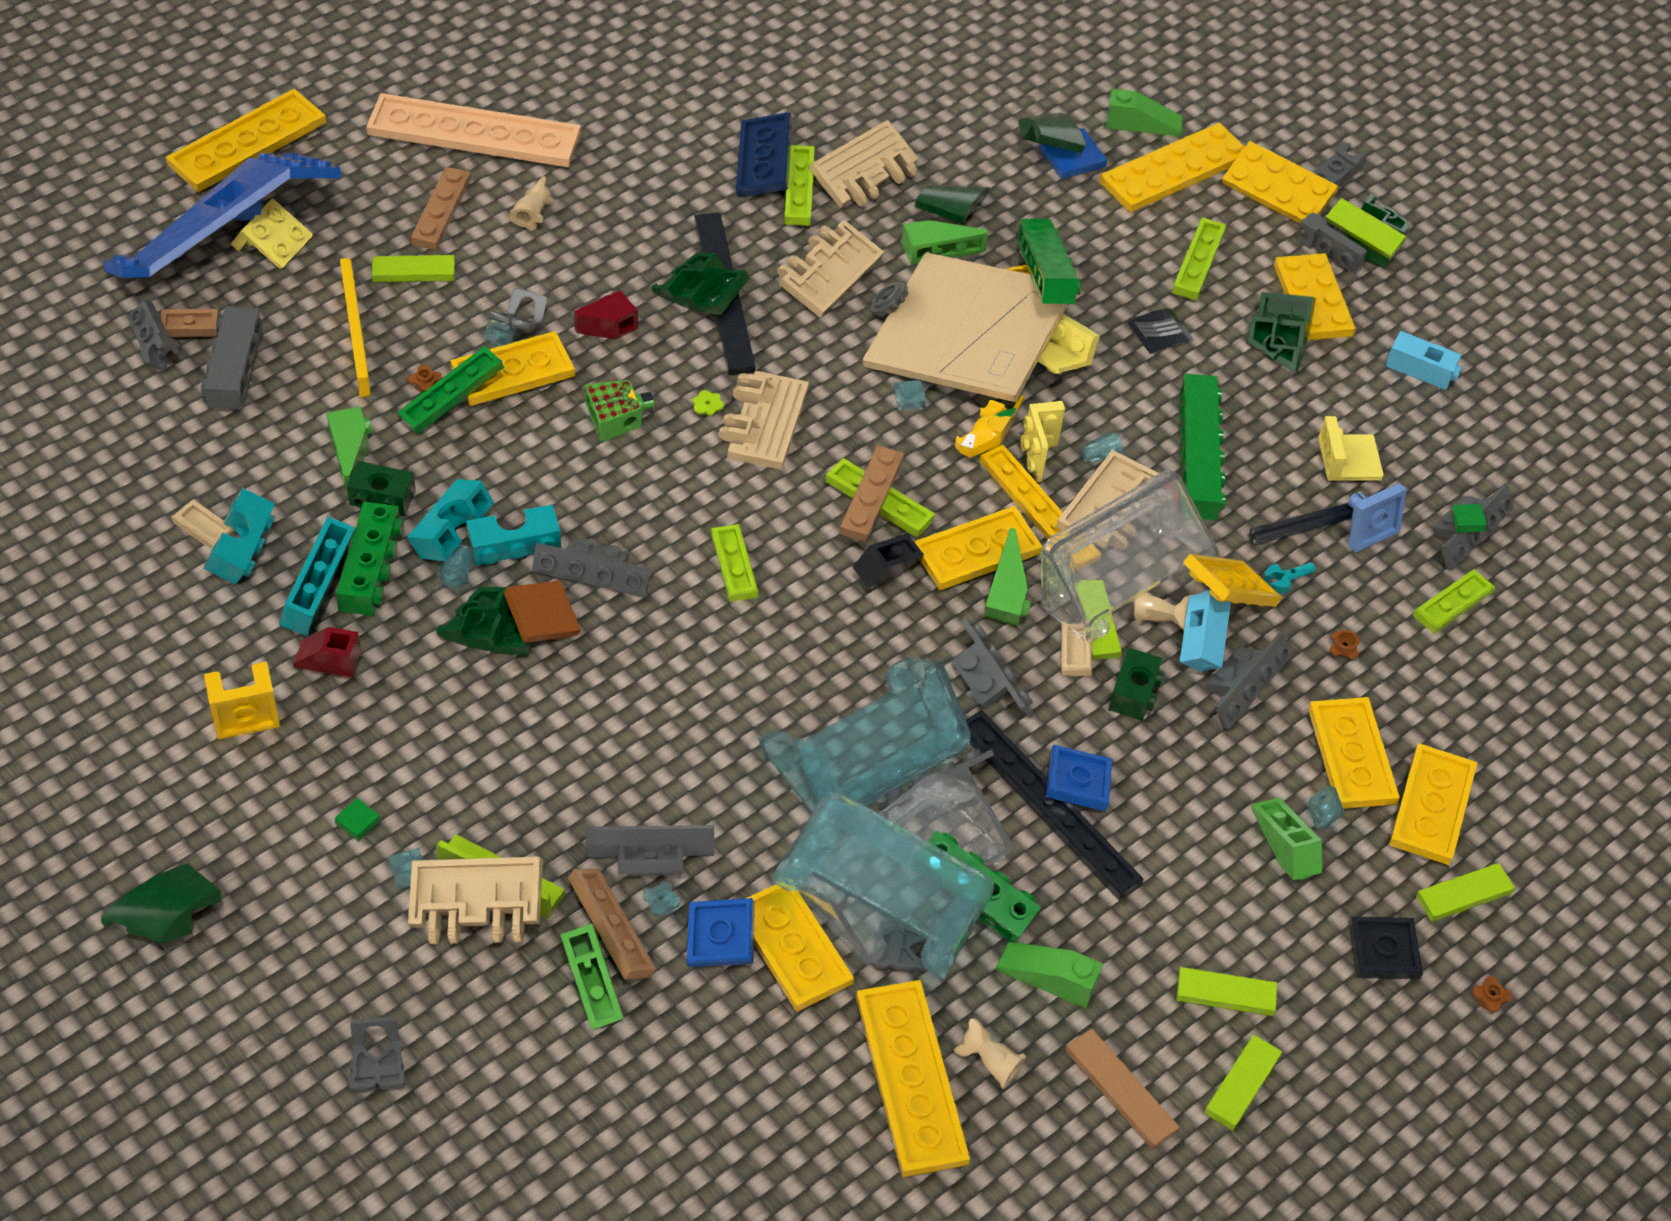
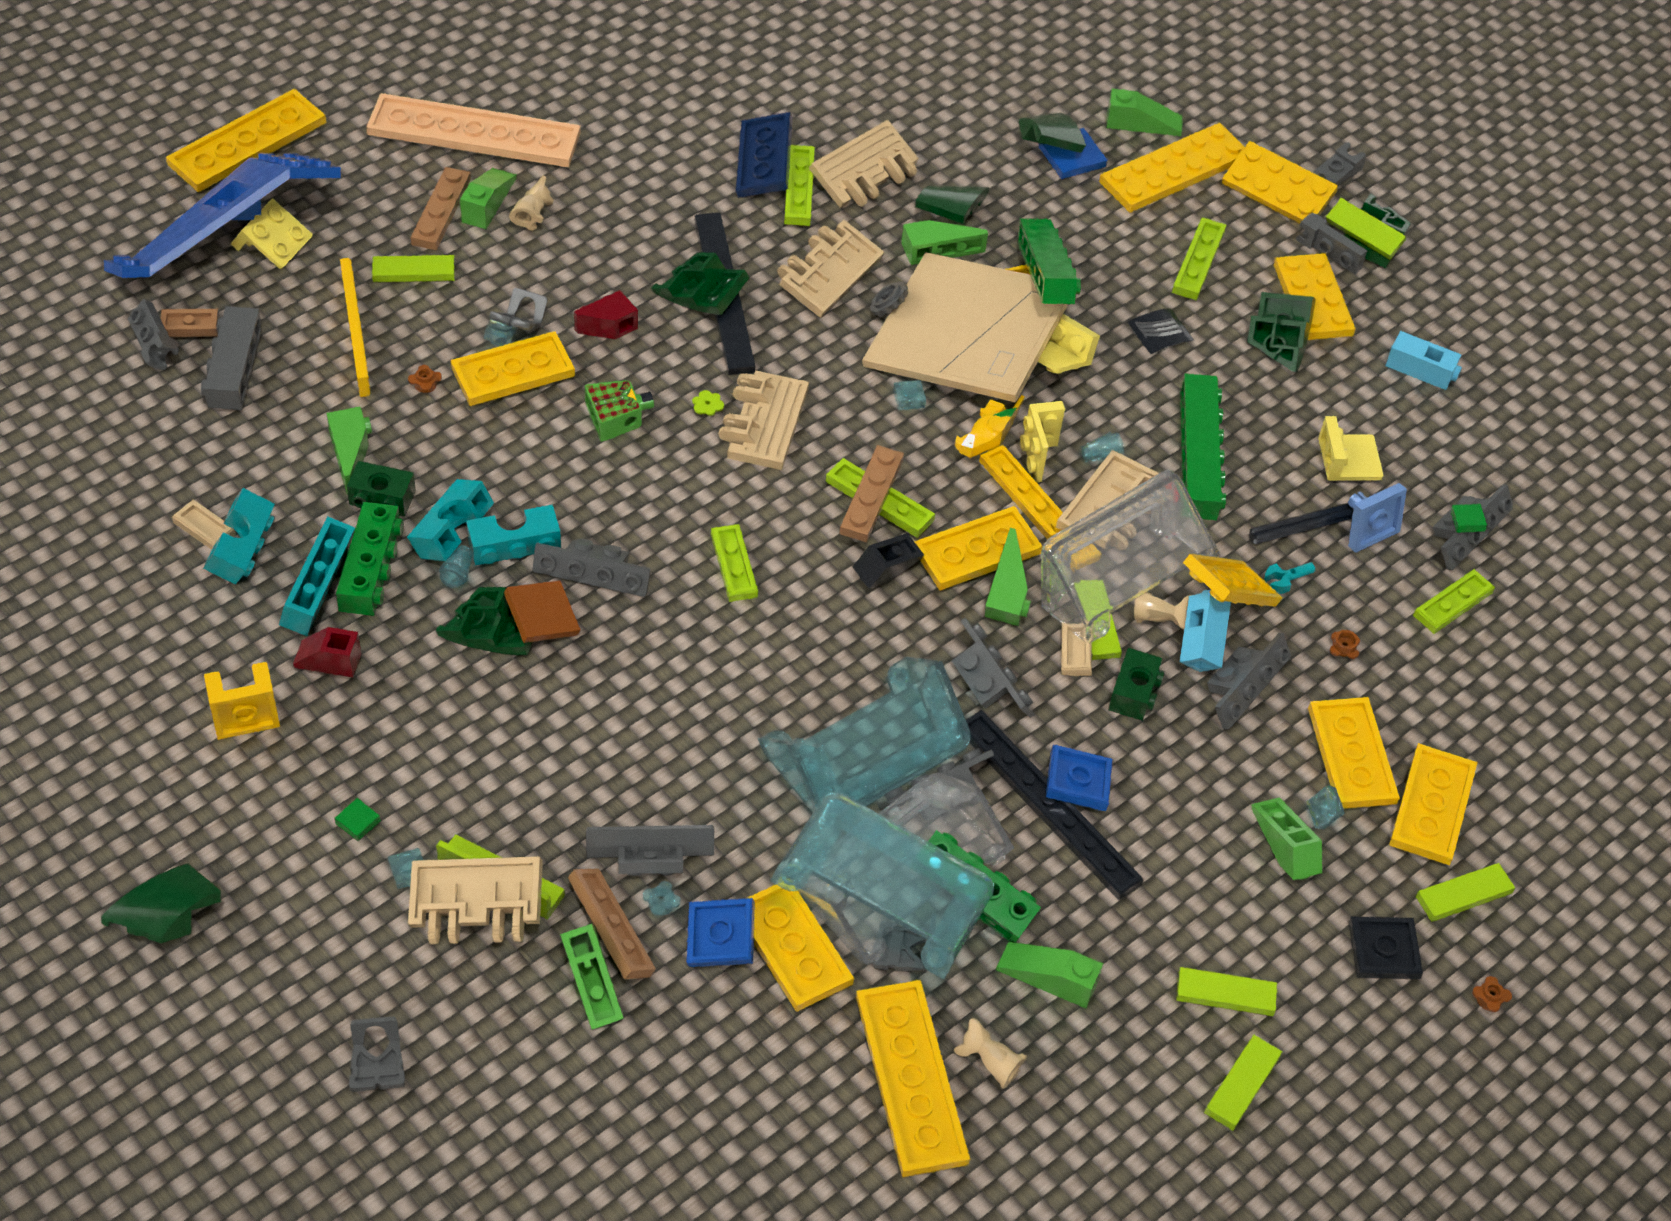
green plate [397,346,505,434] -> none
medium nougat tile [1065,1029,1180,1150] -> none
none -> bright green slope [460,168,517,229]

